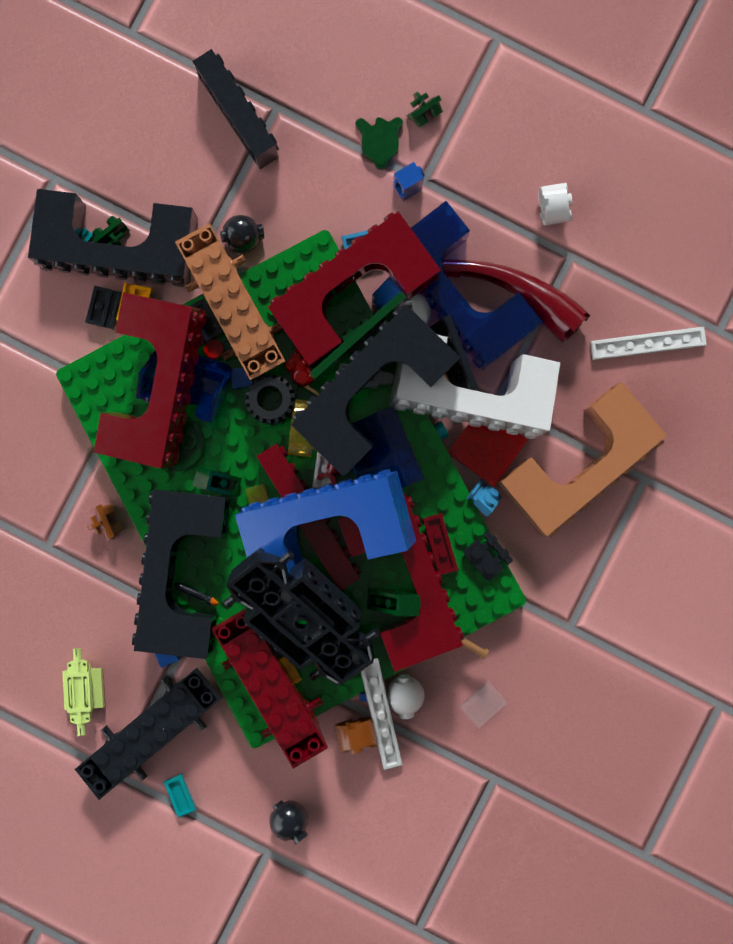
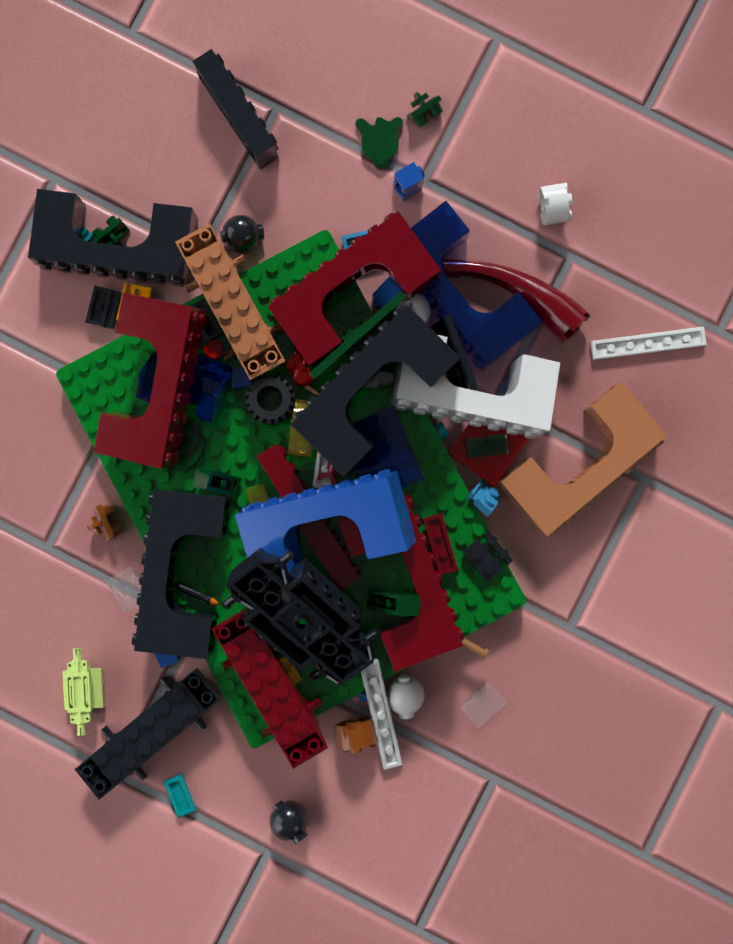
none -> clear plate [106,566,142,614]
none -> clear green slope [465,434,508,458]

